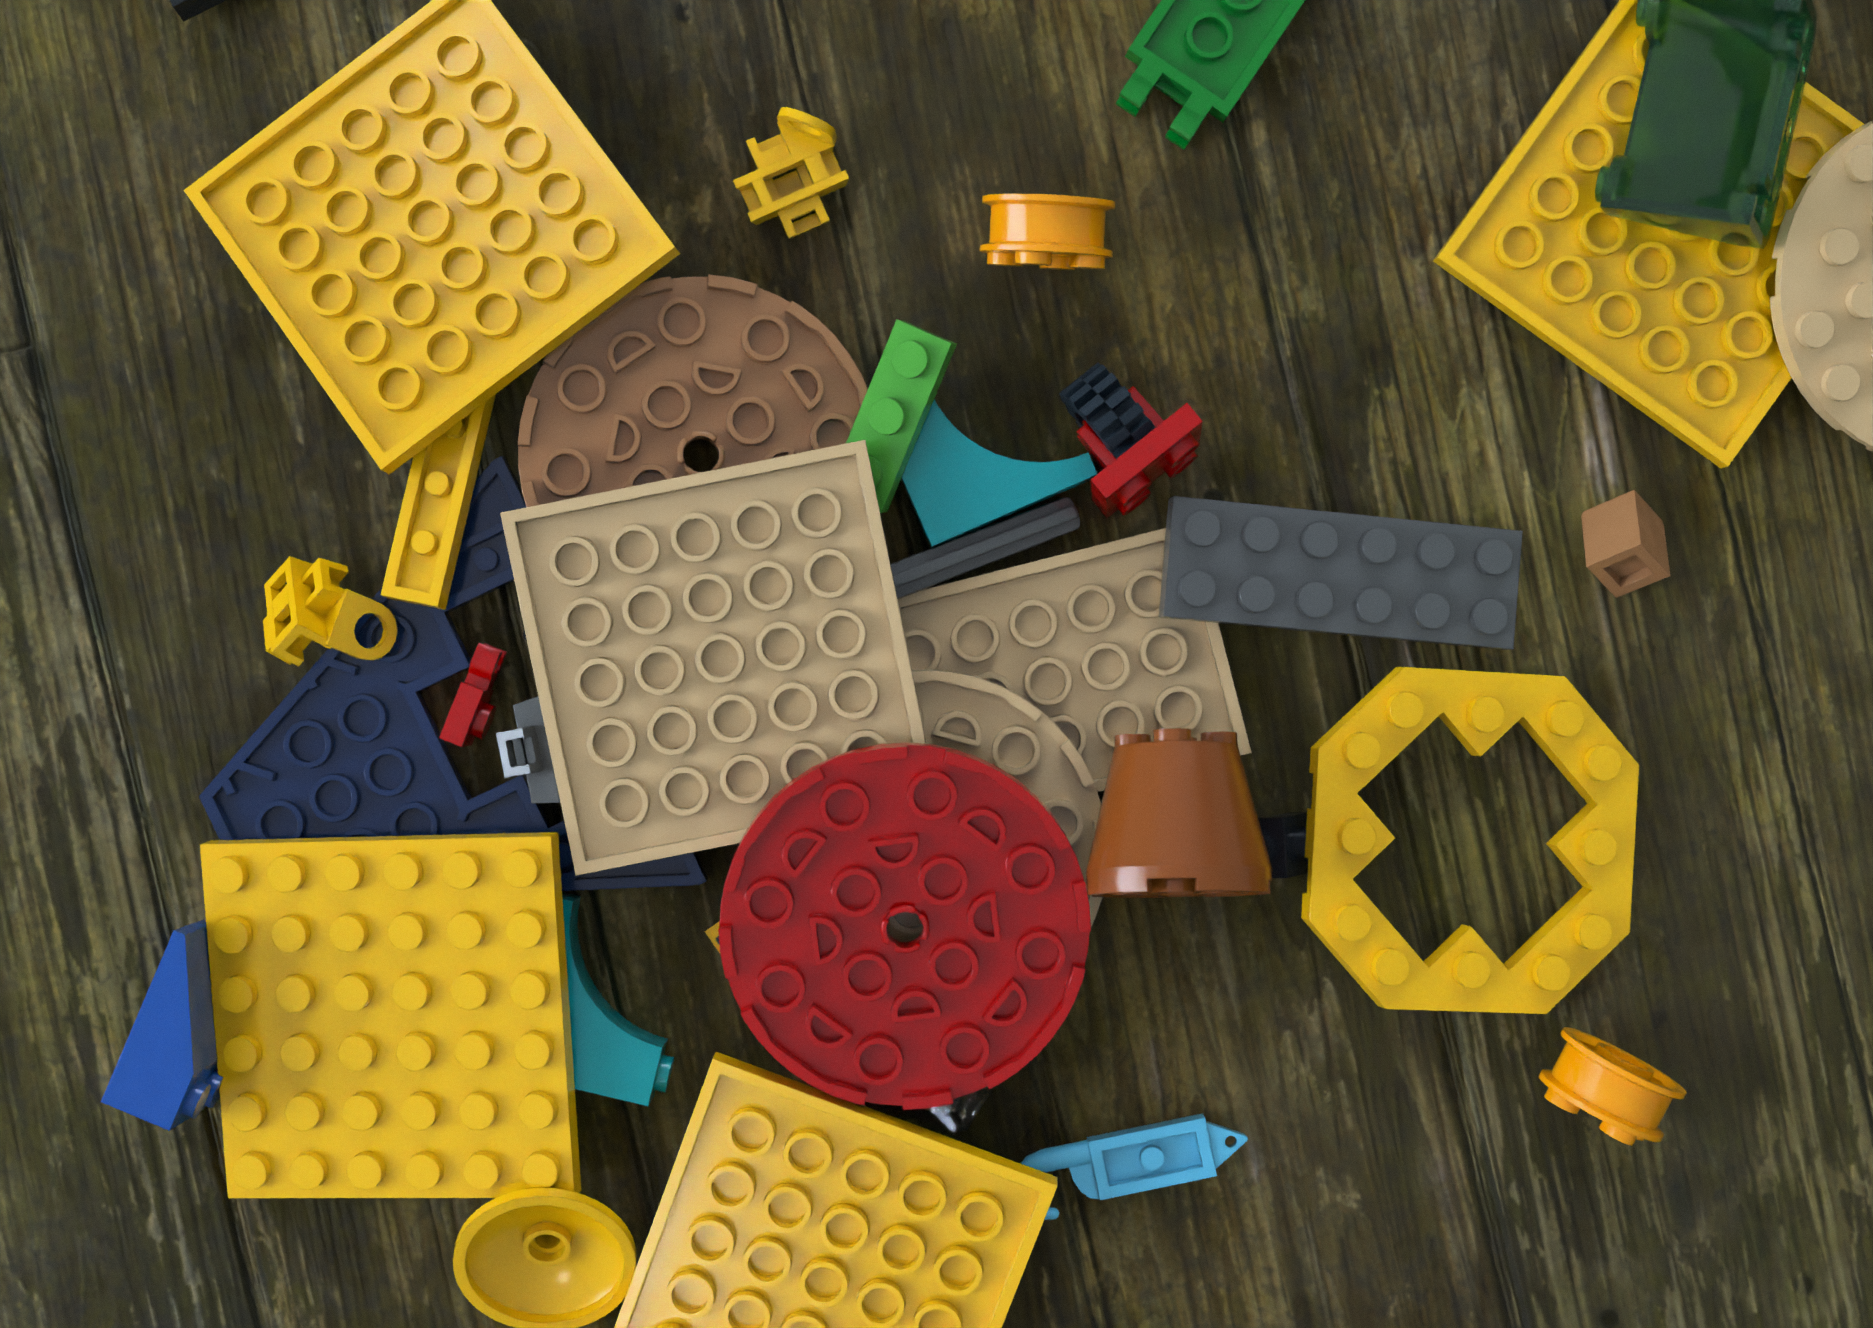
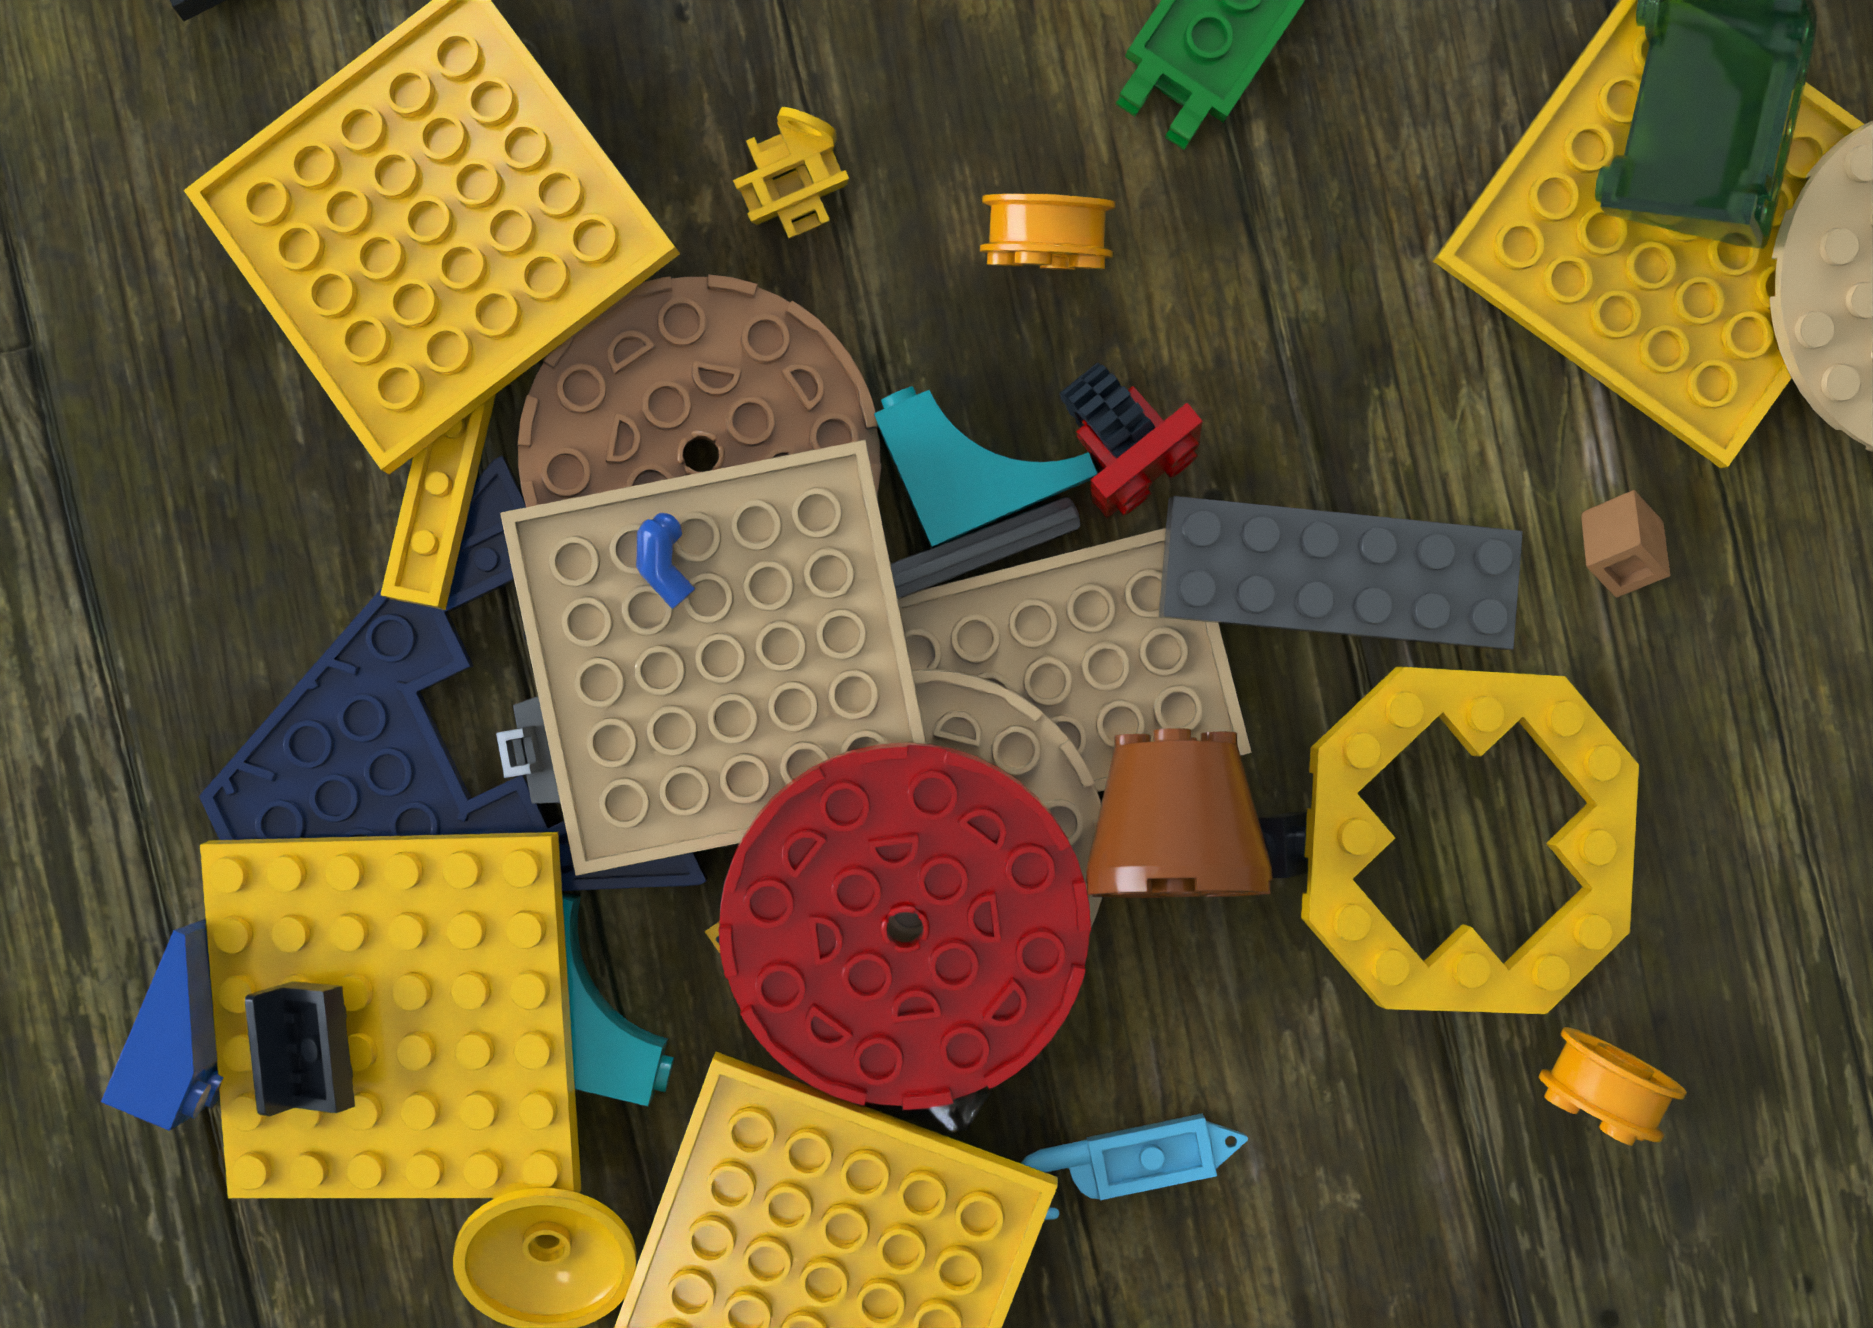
yellow piece [263,556,397,667] -> none
red plate [439,643,507,747] -> none
bright green plate [846,319,957,513] -> none
none -> black bracket [245,981,355,1116]
none -> blue arm [636,513,695,609]

